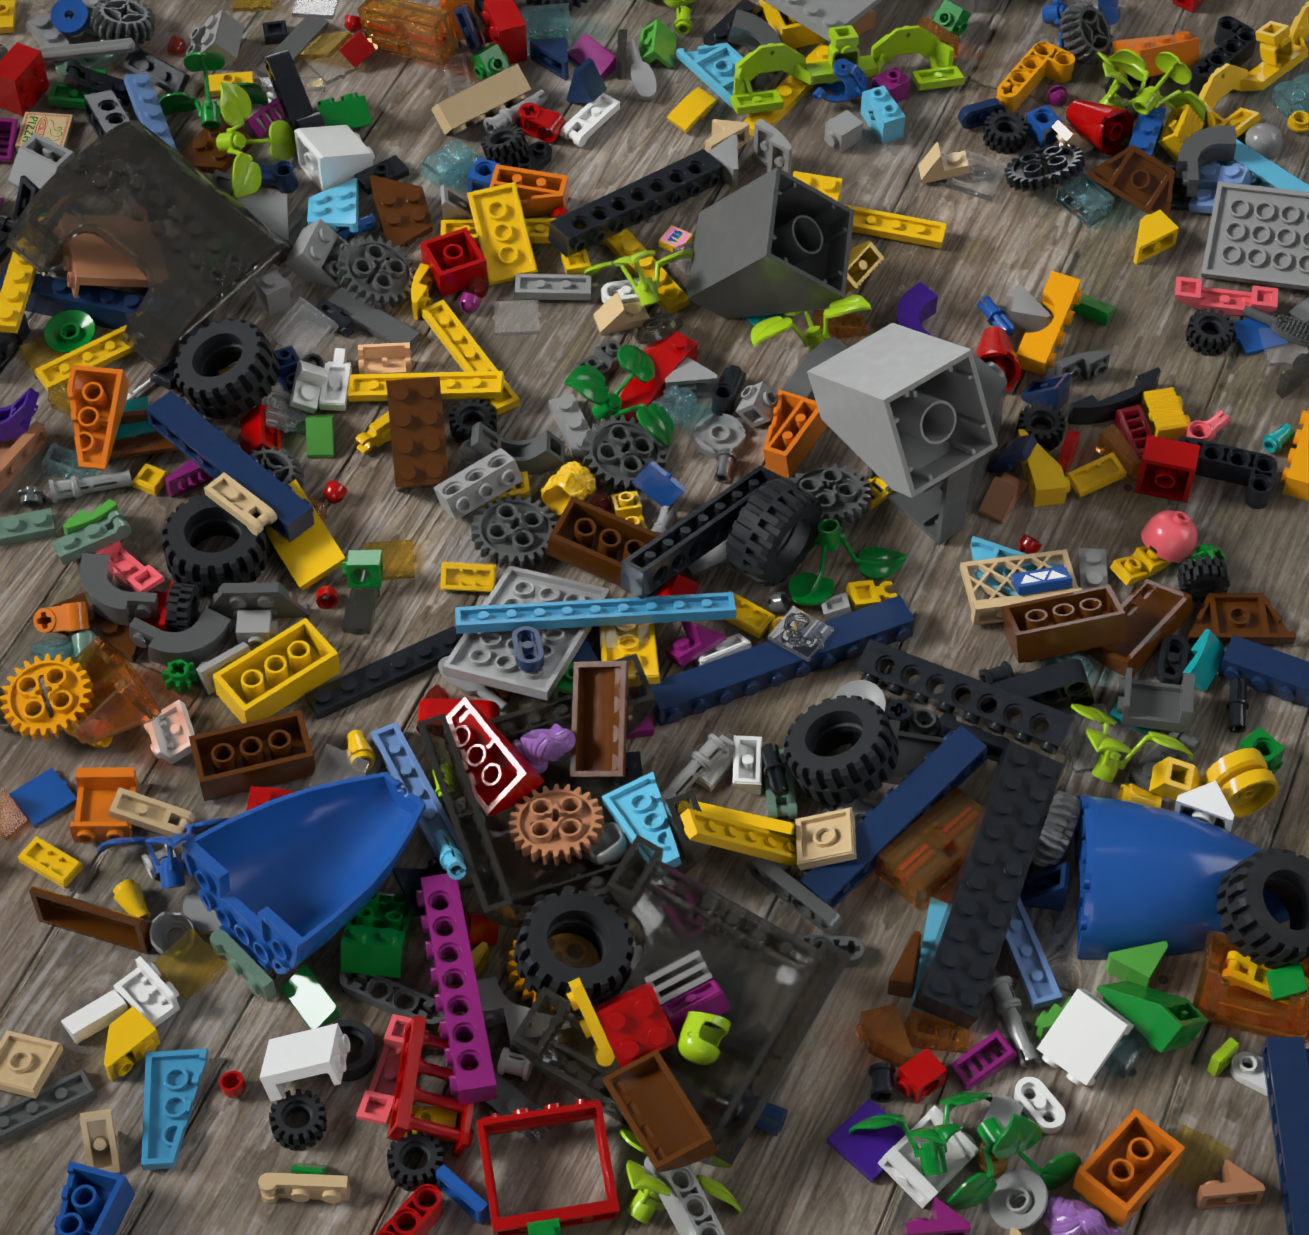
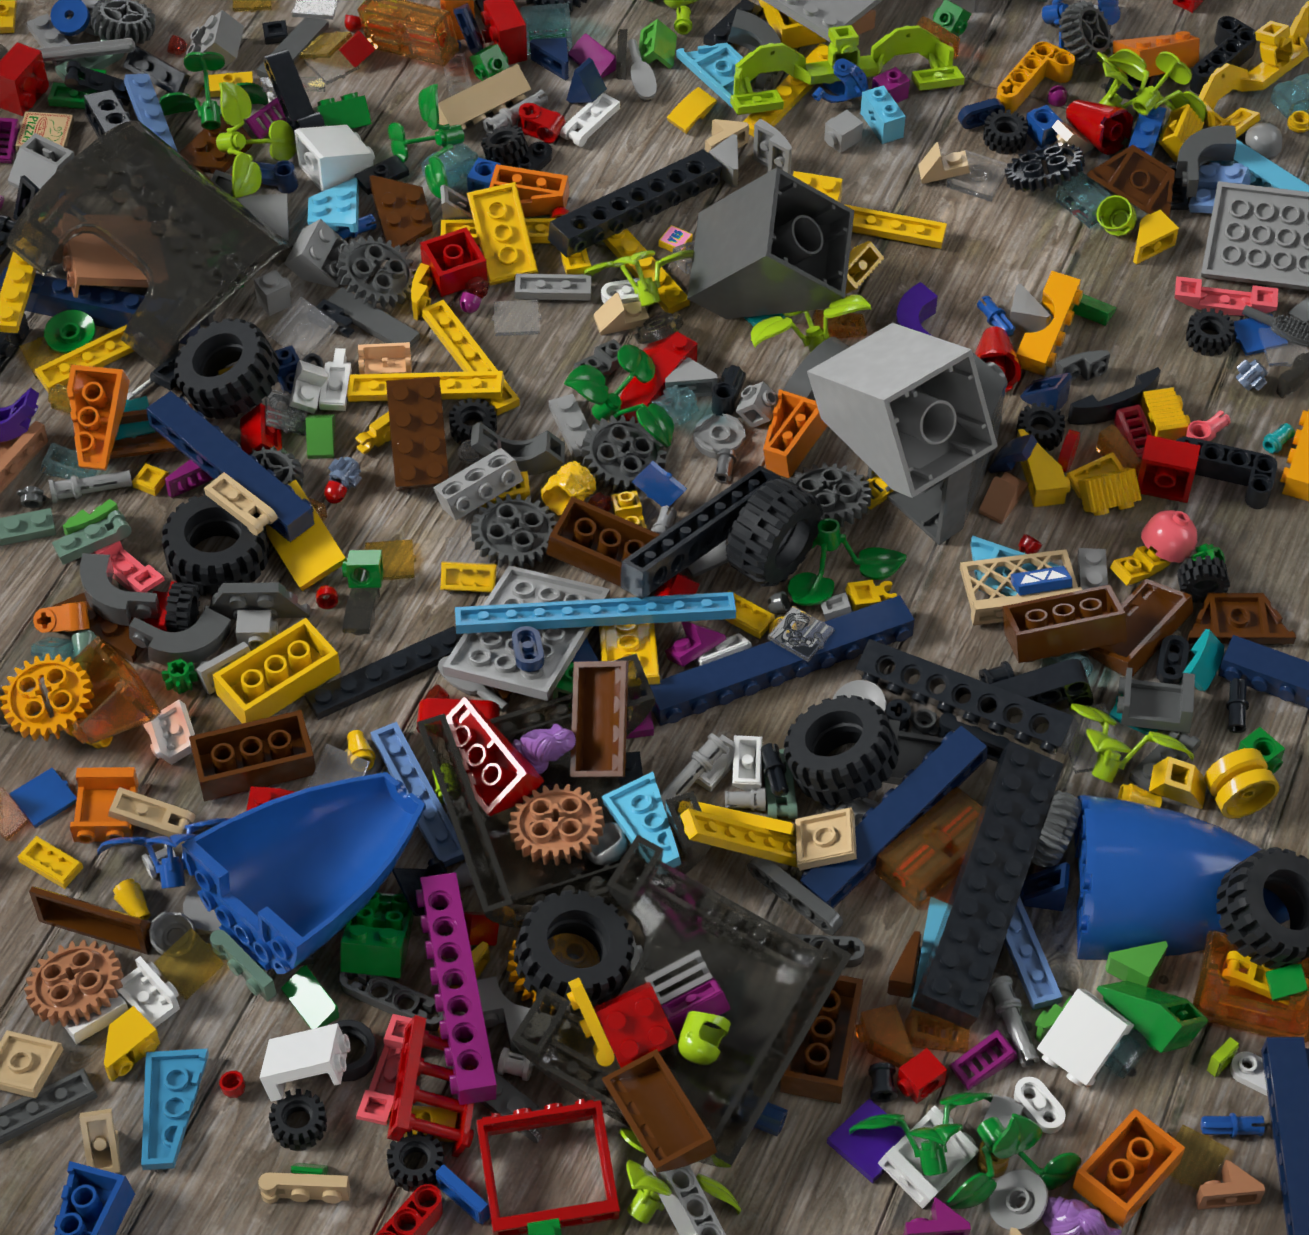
medium azure pin [432,829,466,880] -> none
white slope [1174,781,1234,832] -> none
none -> nougat gear [24,940,124,1027]
none -> sand blue gear [328,457,362,489]
none -> green plant [388,84,464,199]
none -> light grey pin [725,788,766,811]
none -> reddish brown brick [780,968,864,1104]
none -> yellow brick [1078,468,1142,516]
none -> lime helmet [1096,195,1137,236]
none -> blue axle [1200,1113,1265,1138]
none -> sand blue gear [1236,359,1268,391]

